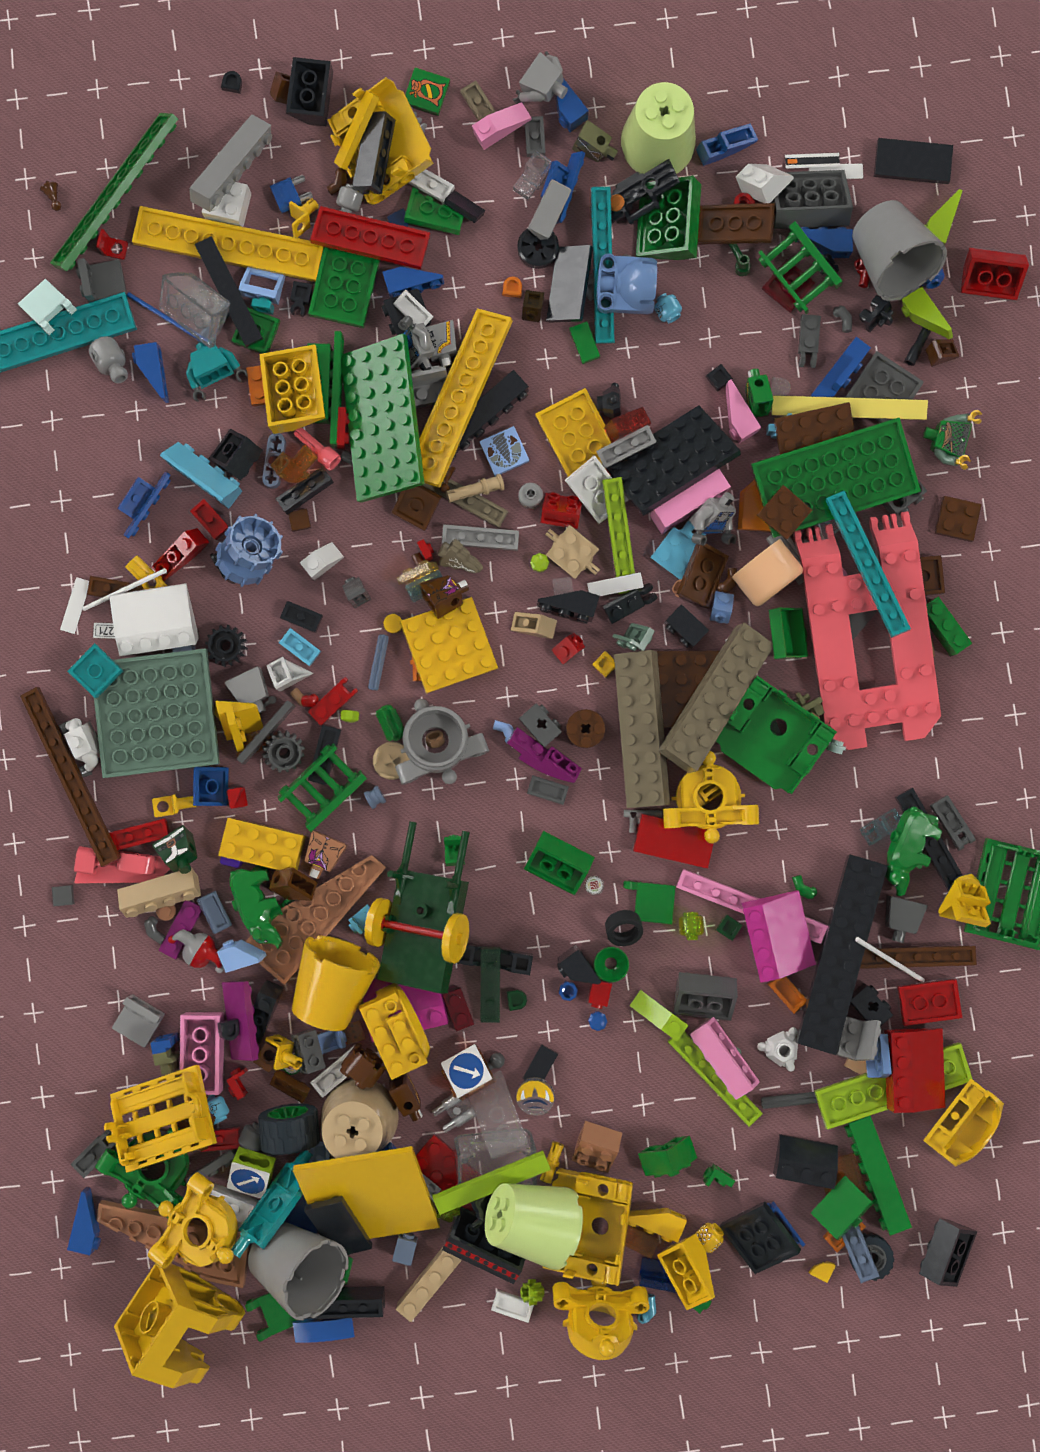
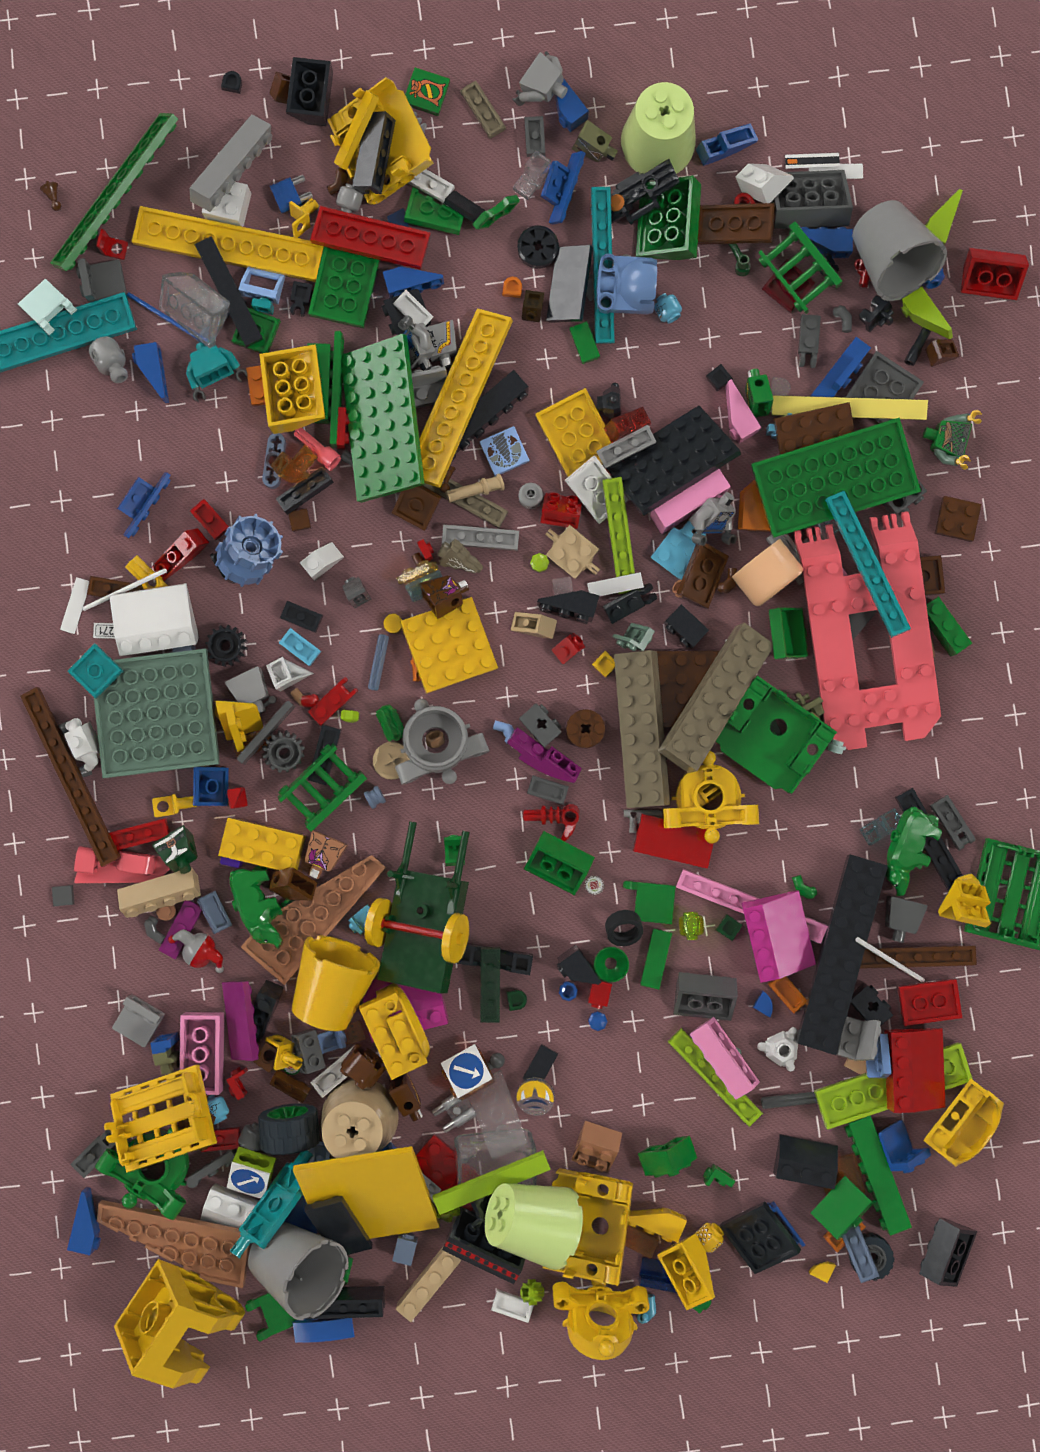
yellow piece [147,1172,238,1269] -> none
medium azure slope [160,442,242,509] -> none
black slope [209,429,263,481] -> none
light blue slope [217,939,267,973] -> none
black tile [217,1018,239,1041] -> none
dark red piece [443,987,475,1031] -> none
bright pink slope [472,102,532,150] -> none
light grey slope [528,179,572,240] -> none
yellow pin [540,1141,564,1184] -> none
lime slope [629,990,688,1041] -> none
medium blue bracket [710,591,734,624] -> none
reddish brown plate [757,485,812,540] -> none
black tile [874,138,953,184] -> none
none -> green tile [473,195,520,230]
none -> red piece [523,804,580,842]
none -> green tile [640,928,672,990]
none -> blue tile [753,991,773,1017]
none -> blue bracket [879,1120,931,1173]

